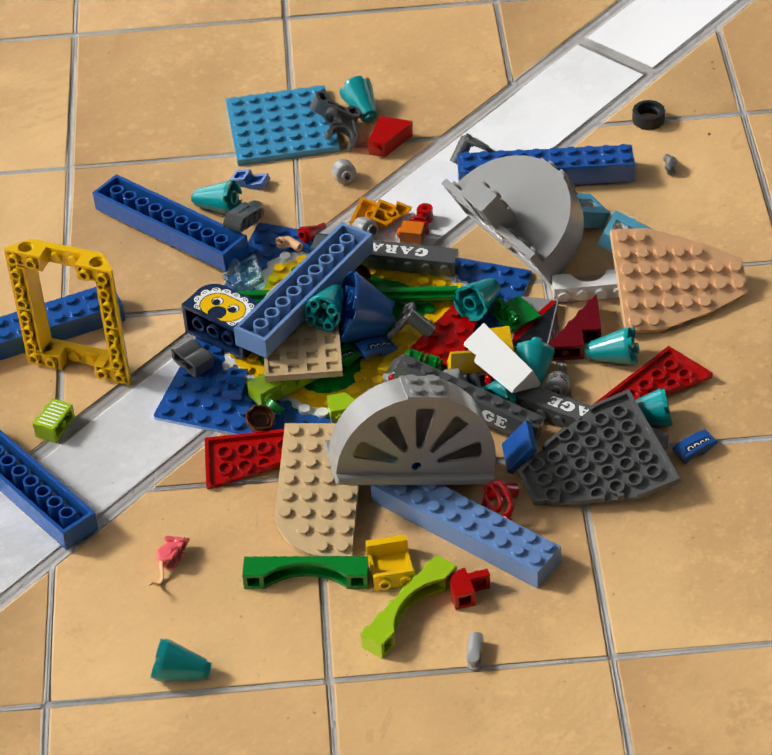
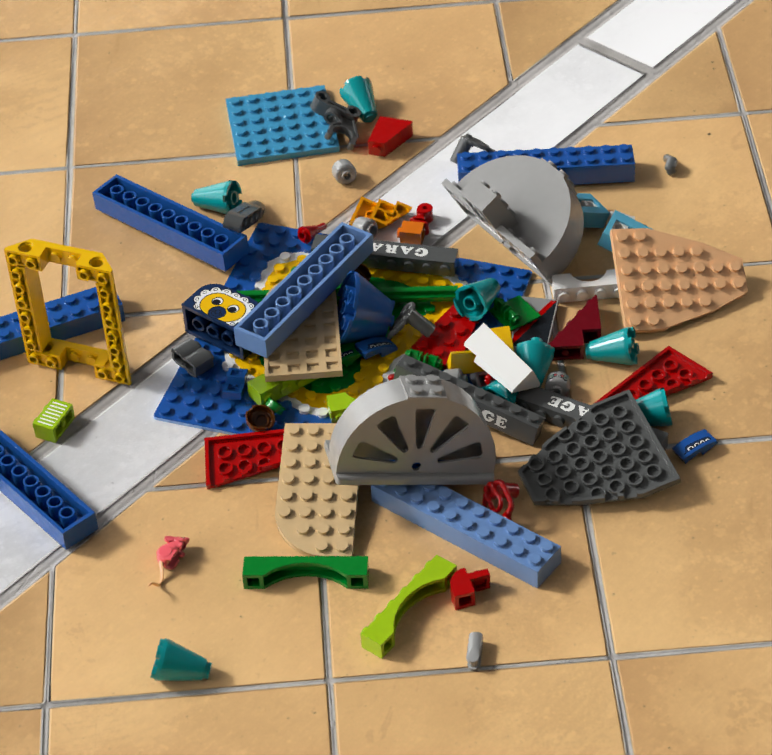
clear light blue slope [223,254,265,291] -> none
blue slope [230,169,270,189] -> none
light nougat arm [275,236,303,251] -> none
teal cone [305,284,344,331] -> none
yellow panel [365,534,415,591] -> none
blue tile [502,420,537,475] -> none
black tyre [632,100,665,130] -> none

